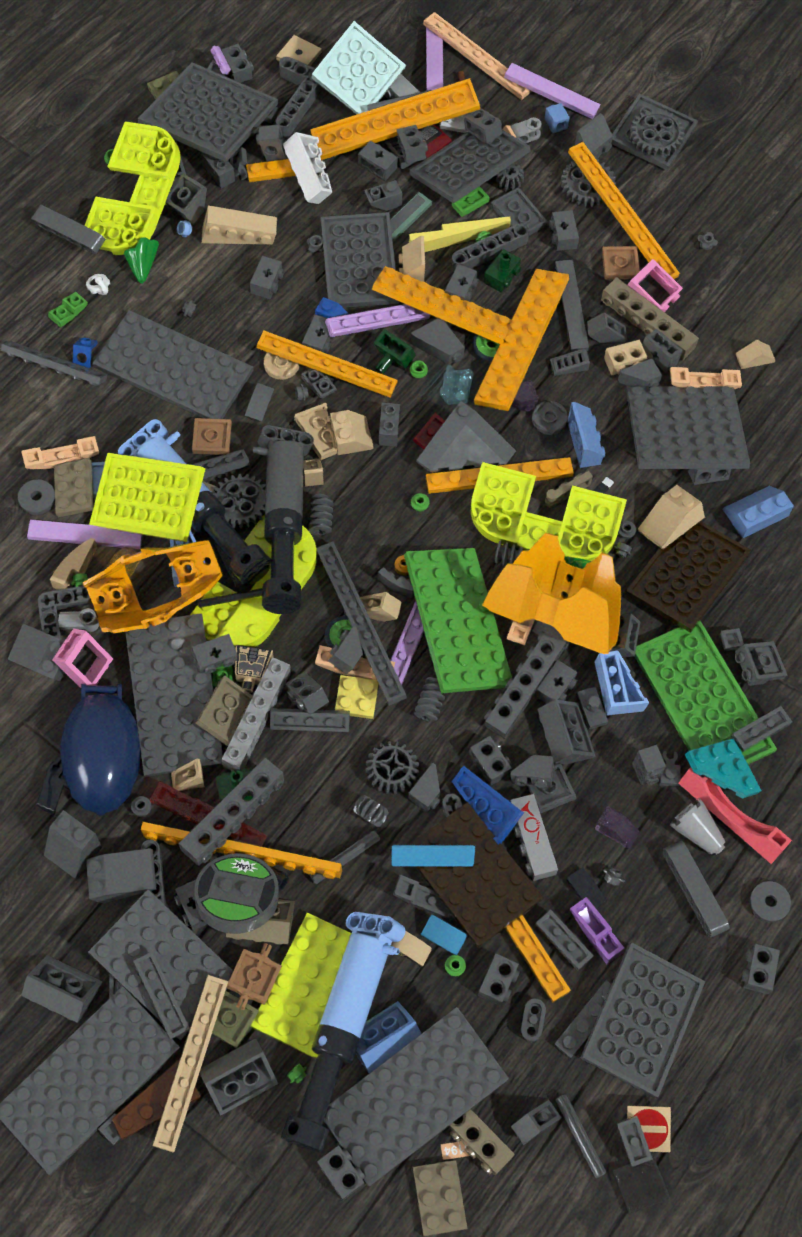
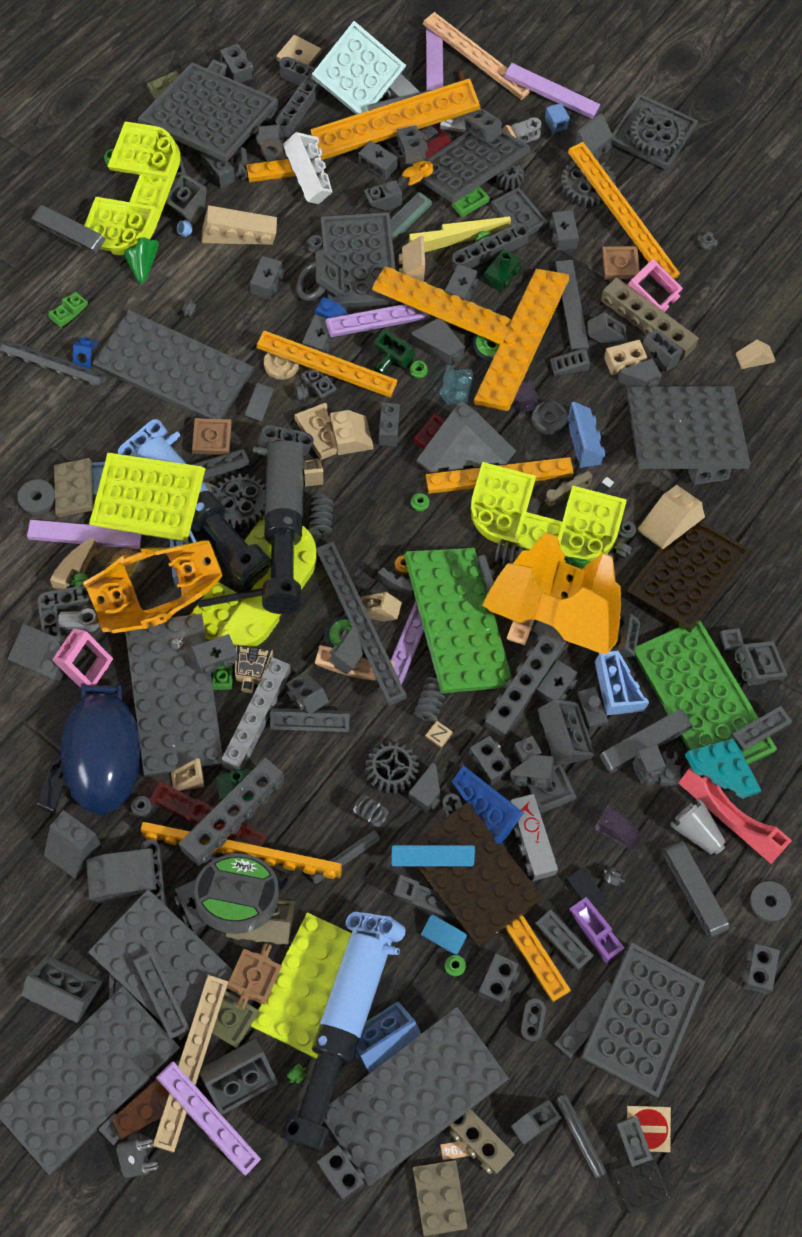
light nougat slope [21,436,99,469] -> none
white piece [86,274,110,295] -> none
dark tan plate [195,675,253,745] -> none
lavender axle [211,46,231,75] -> none
light yellow plate [335,675,379,719] -> none
tan panel [391,931,432,966] -> none
light nougat slope [670,367,742,389] -> none
medium blue slope [723,486,794,539] -> none
none -> dark grey piece [117,1139,158,1178]
none -> lavender tile [156,1062,261,1176]
none -> dark grey tile [296,250,344,301]
none -> light orange plate [402,160,433,186]
none -> tan tile [425,721,453,749]
none -> dark grey plate [477,555,495,594]
none -> dark grey brick [513,736,542,764]
none -> dark grey beam [599,709,693,773]

